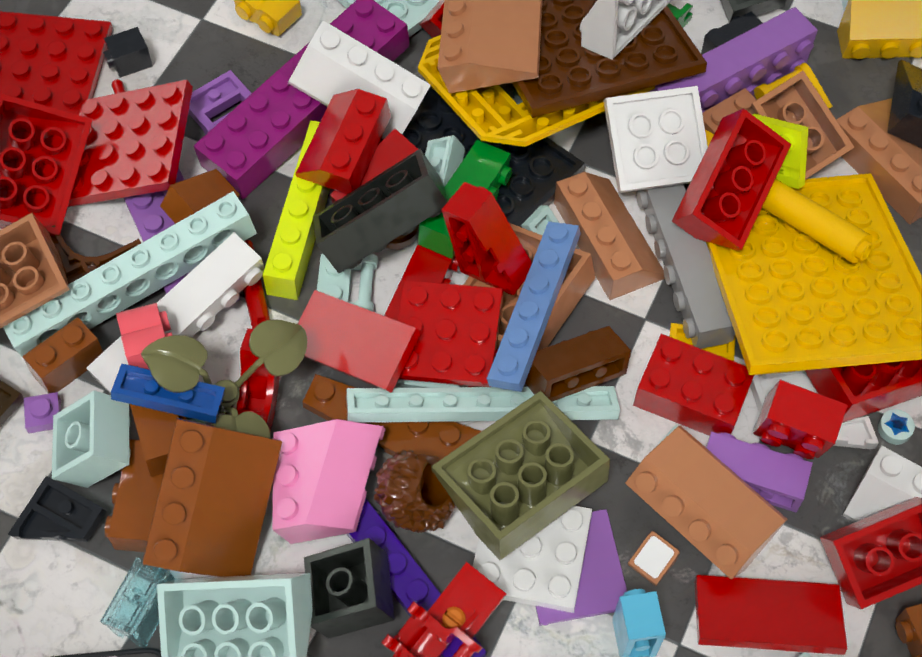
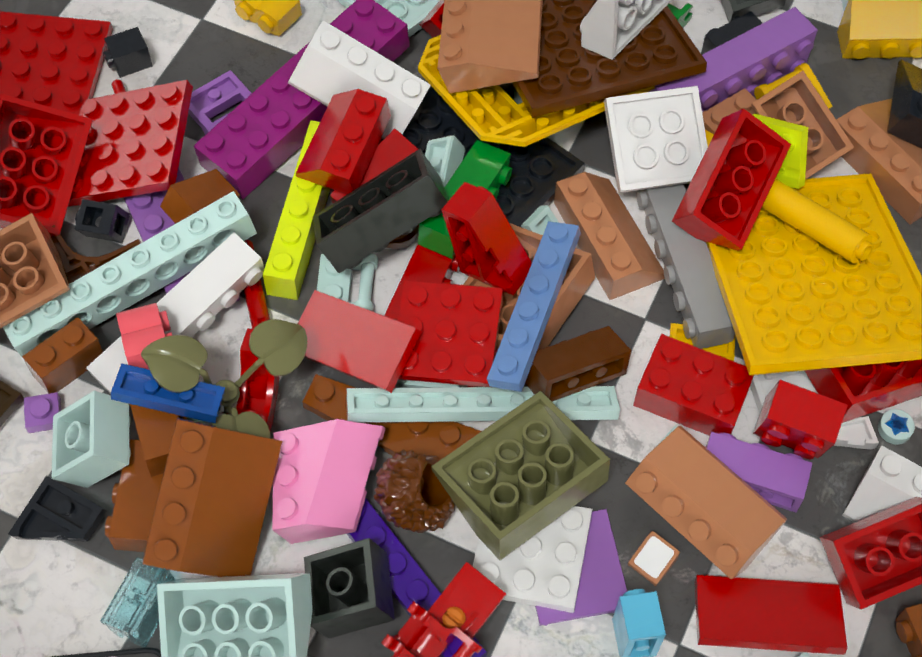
none -> black brick [74,199,130,244]

